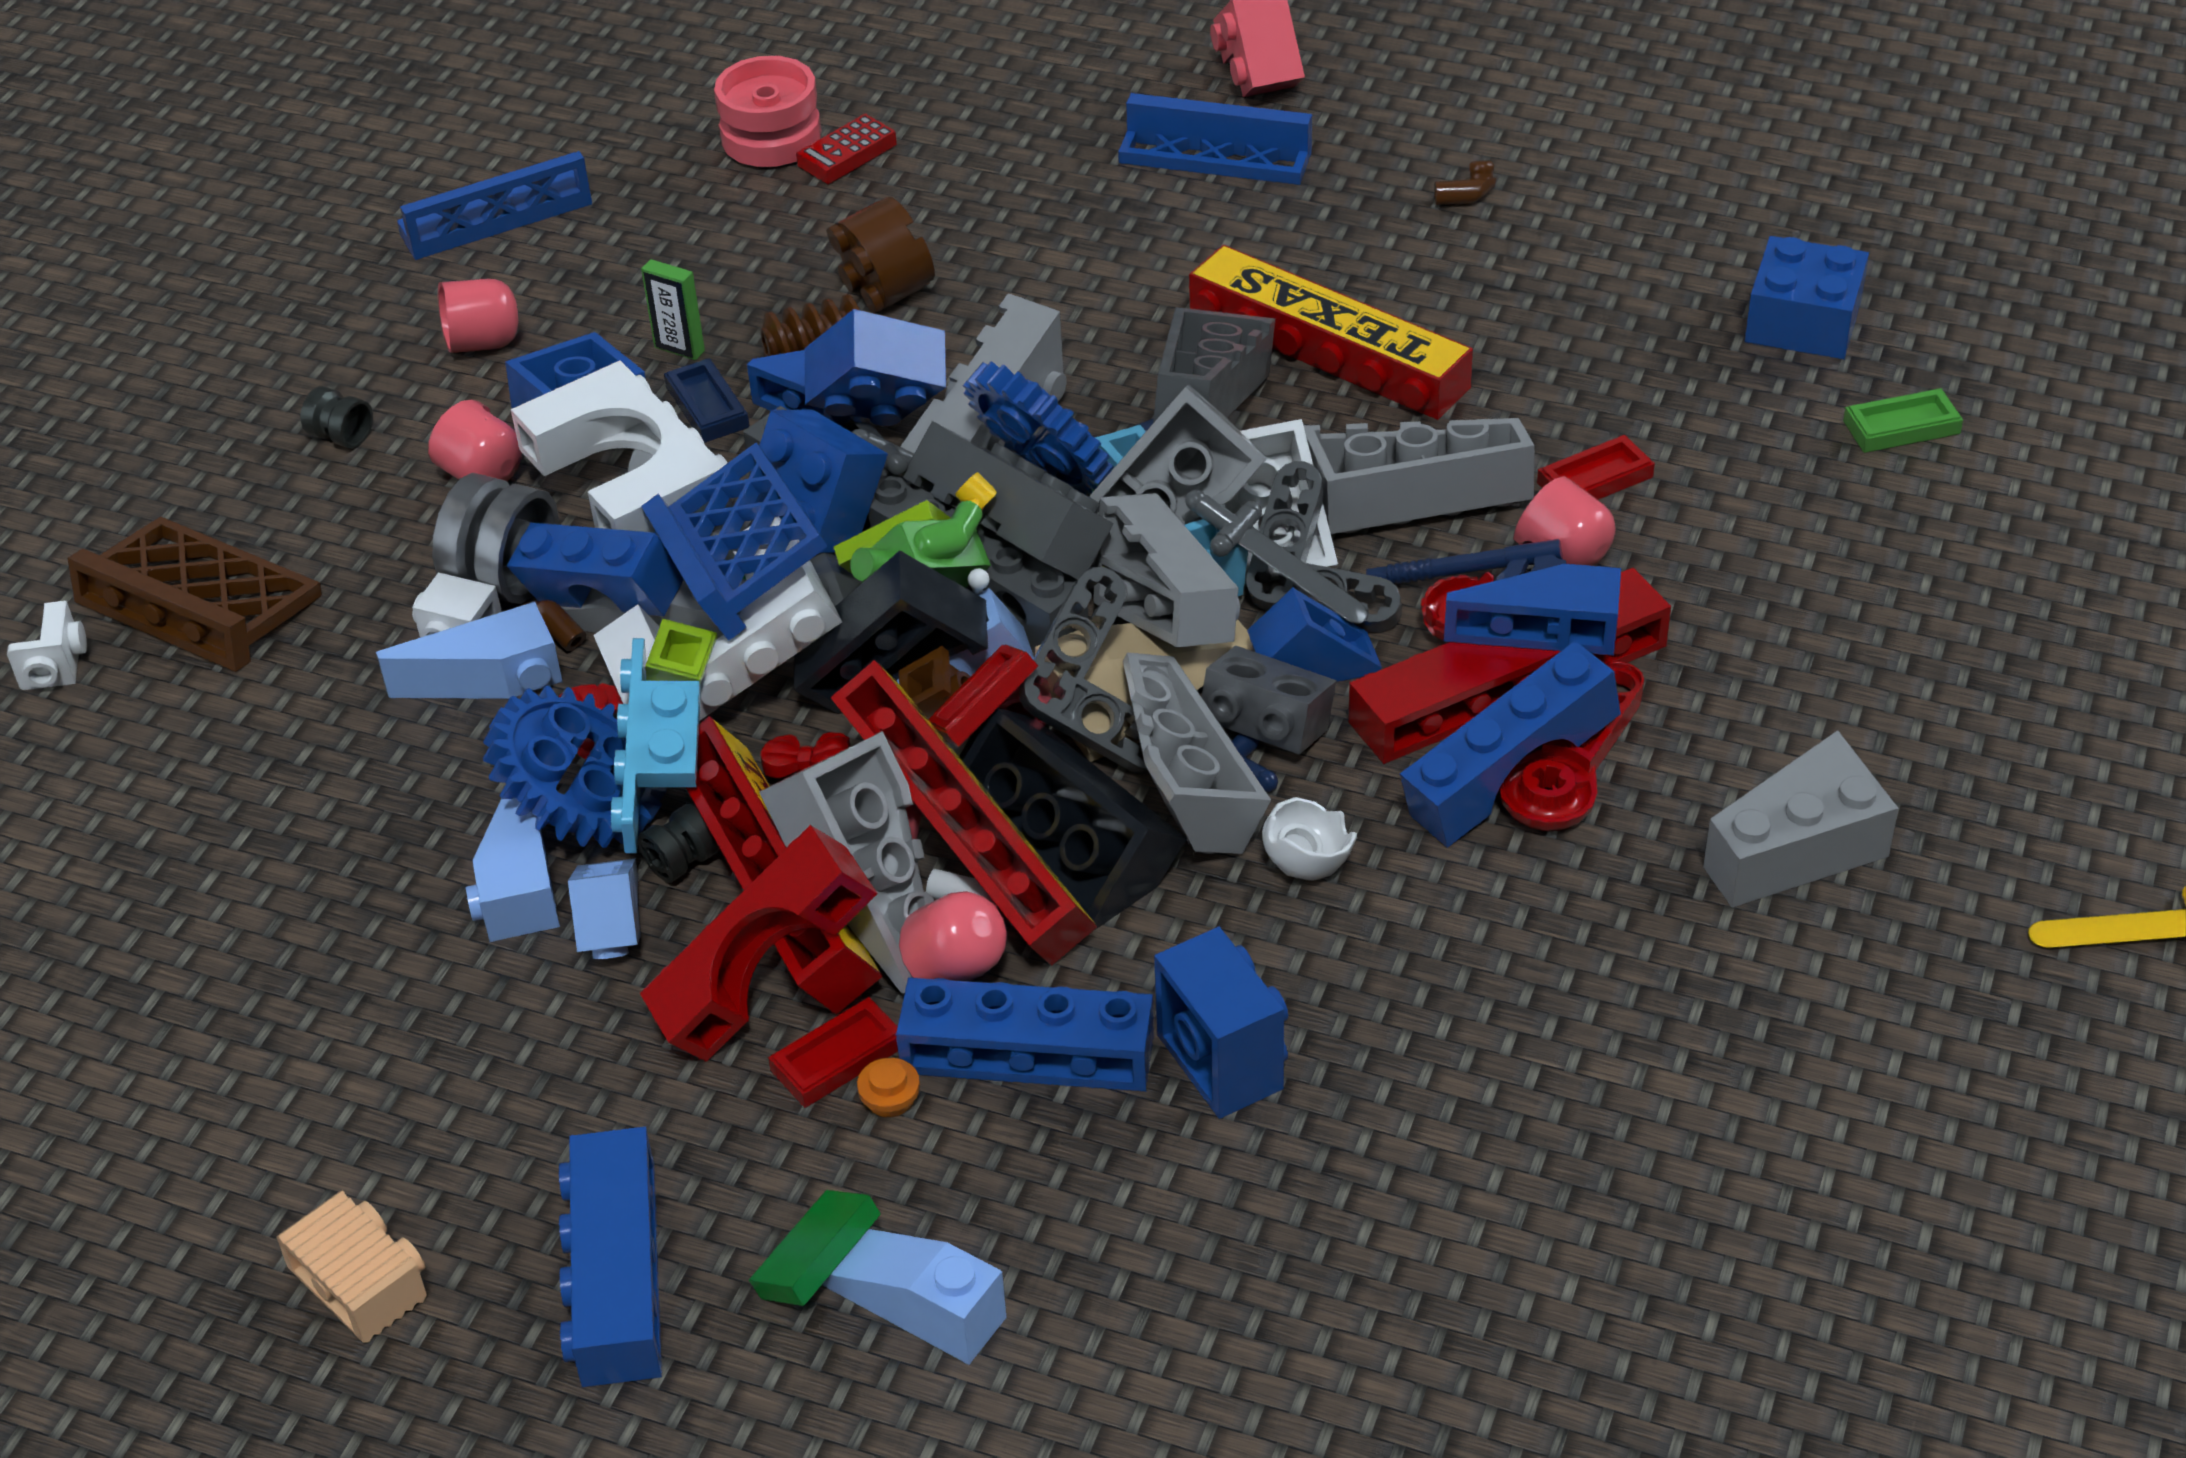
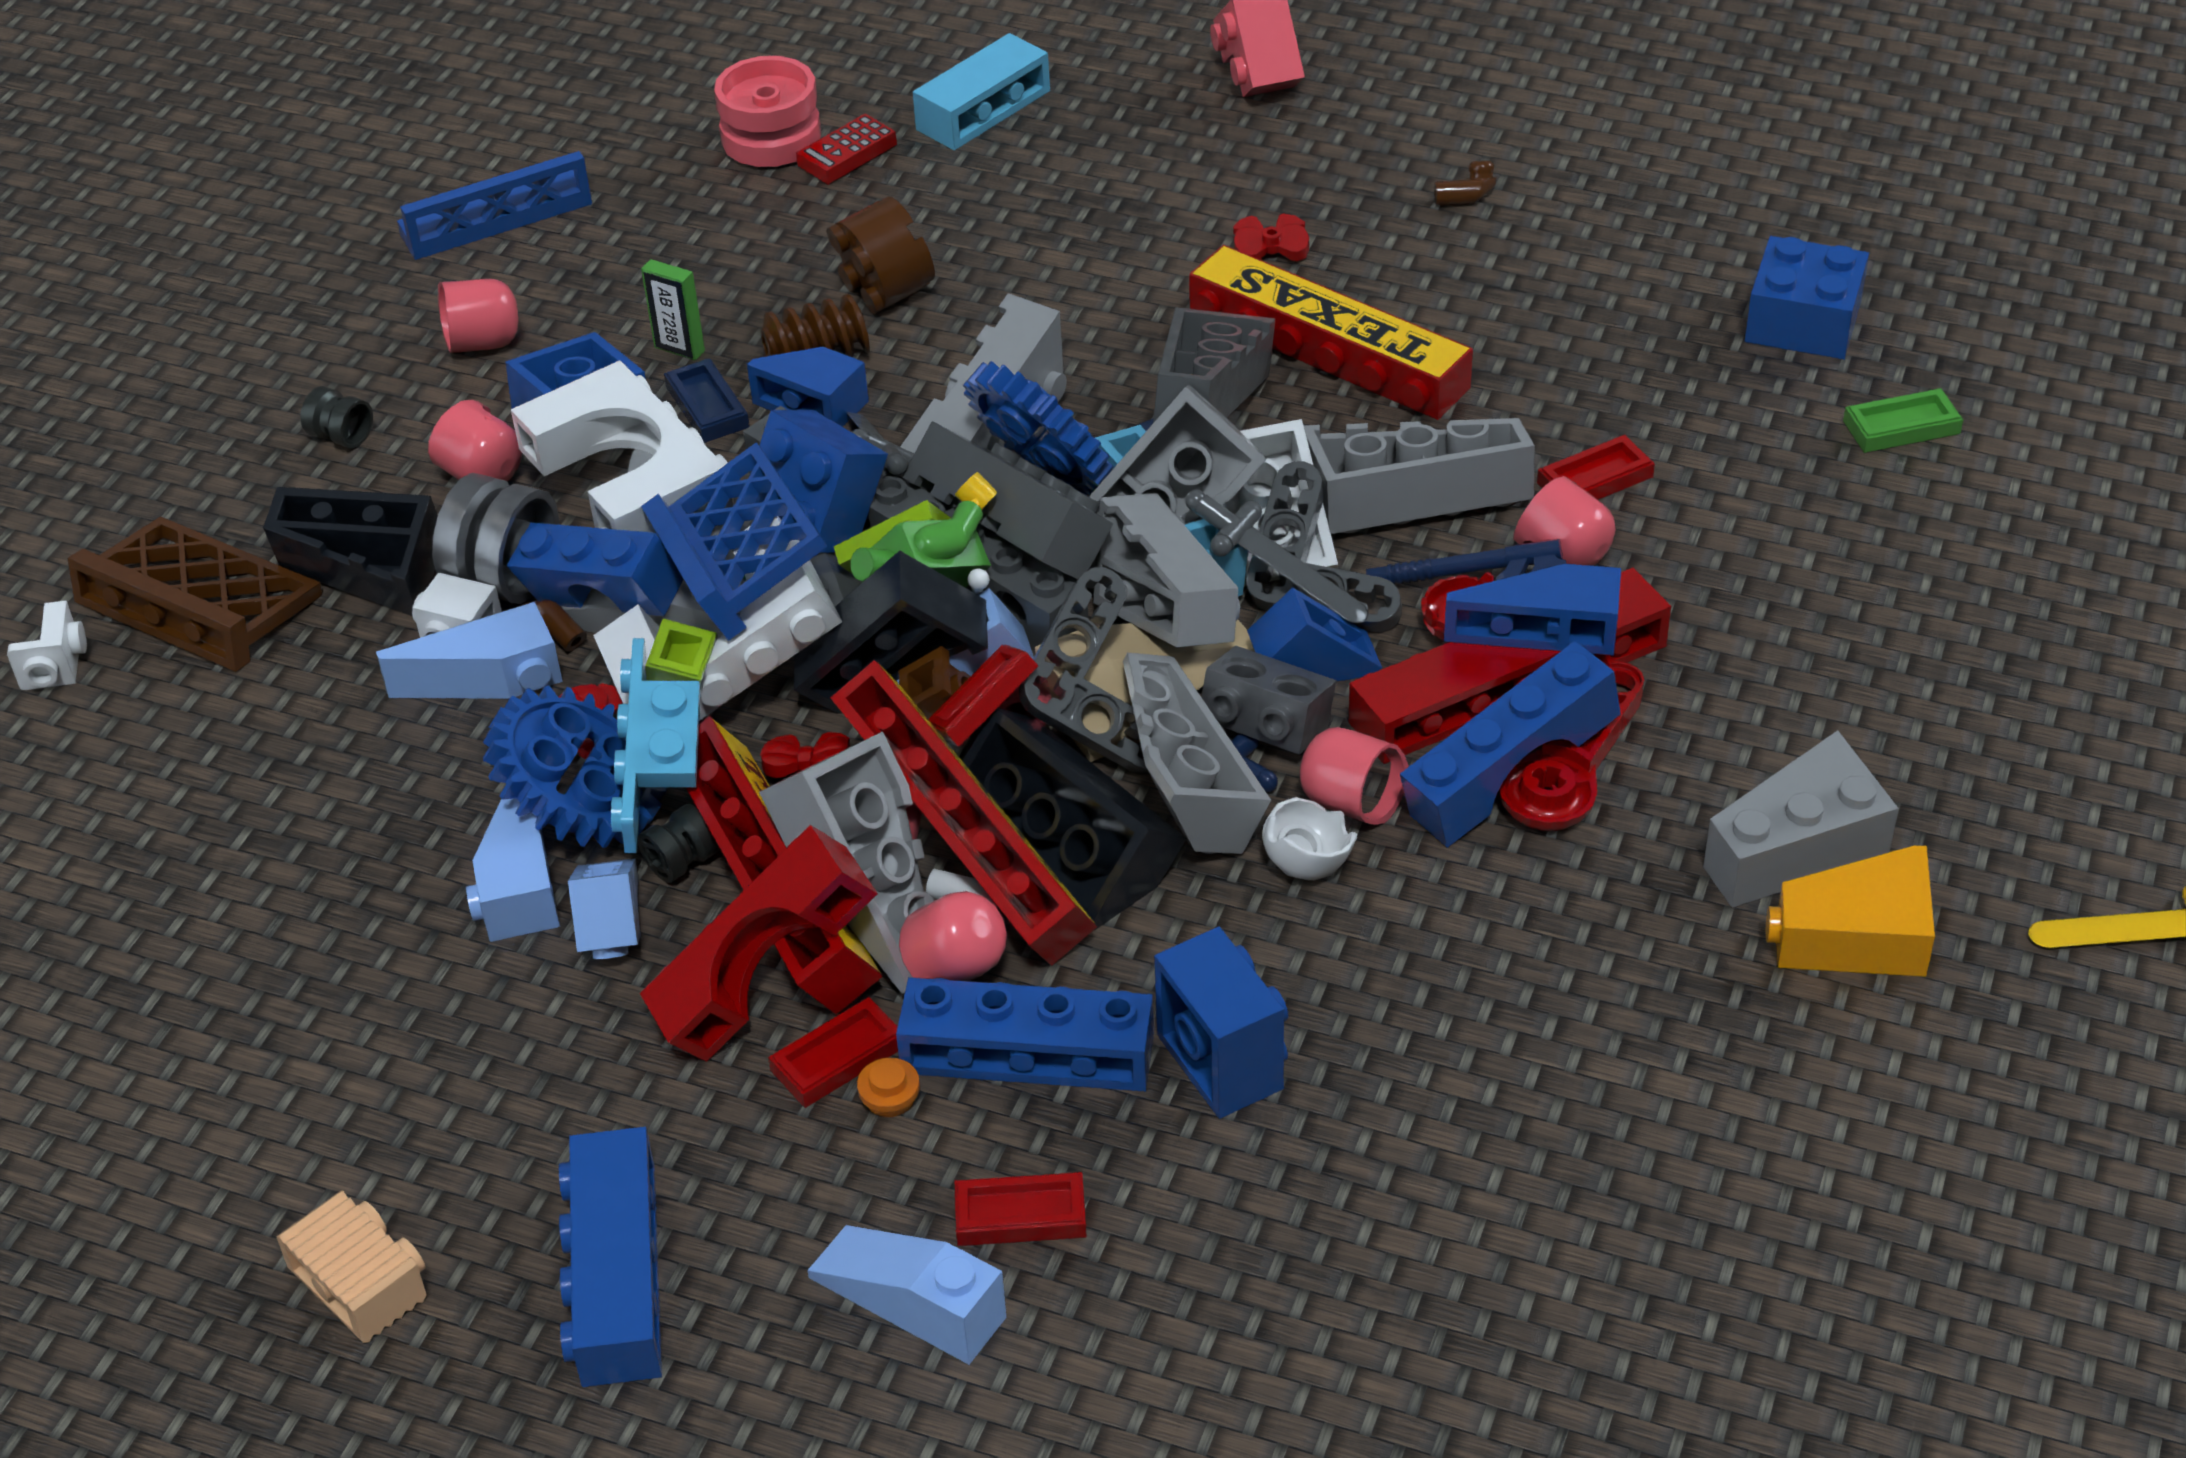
green tile [749,1190,881,1306] -> none
blue brick [805,309,946,426] -> none
blue fence [1118,93,1312,185] -> none
none -> black wedge [263,487,438,616]
none -> medium azure brick [912,33,1050,150]
none -> red tile [955,1172,1087,1246]
none -> red piece [1233,213,1309,261]
none -> coral helmet [1300,727,1409,825]
none -> light orange slope [1766,845,1935,977]

